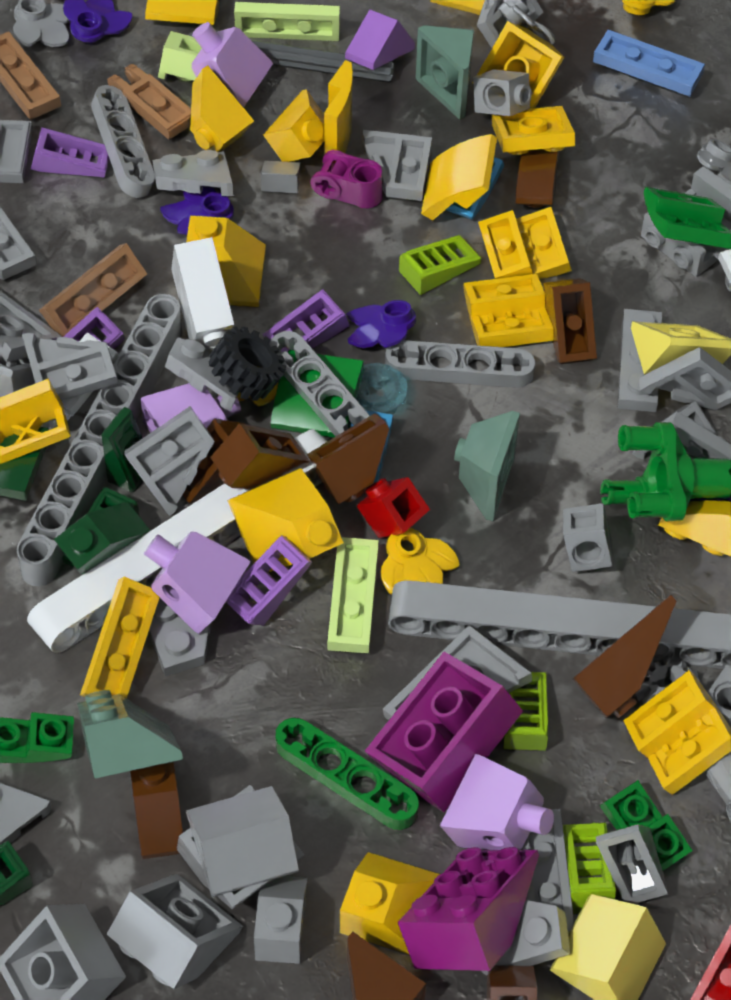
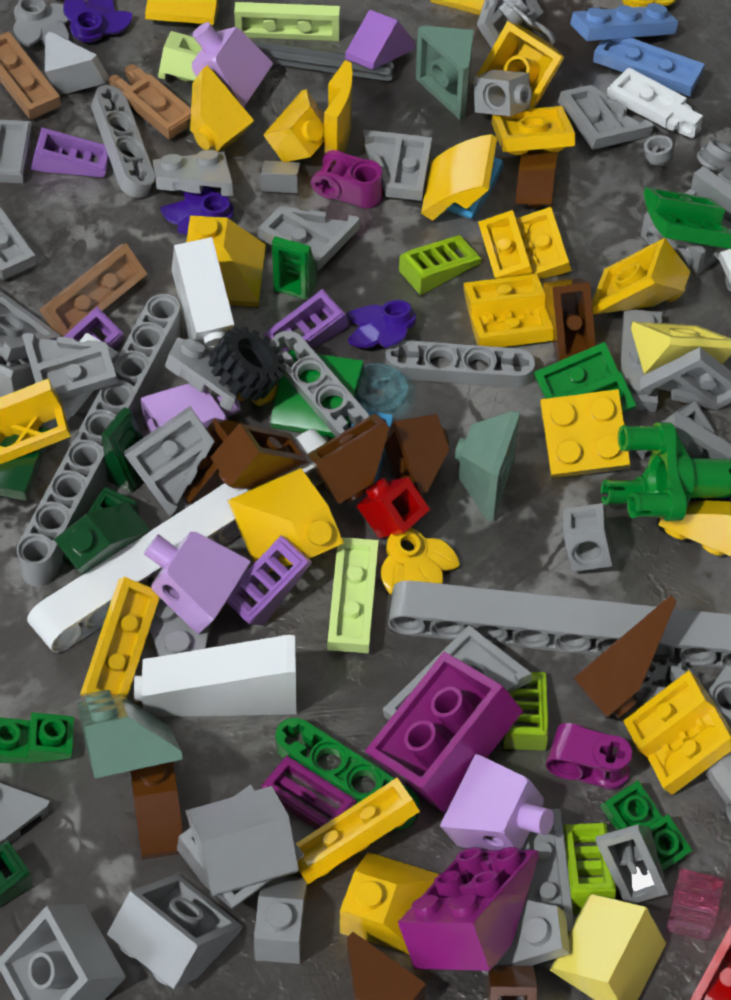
none -> light grey slope [45,31,109,95]
none -> white slope [134,635,297,717]
none -> light grey wing [258,206,360,271]
none -> magenta tile [261,755,357,830]
none -> green slope [272,236,317,300]
none -> yellow plate [296,777,420,884]
none -> reddish brown slope [384,414,450,497]
none -> green slope [534,342,636,414]
none -> yellow plate [540,389,630,479]
none -> magenta piece [545,723,632,790]
none -> light grey wing [558,85,654,150]
none -> medium blue plate [570,3,679,41]
none -> yellow slope [592,238,690,314]
none -> white hinge [607,68,703,139]
none -> light grey hinge [644,135,674,167]
none -> clear pink brick [665,868,724,941]

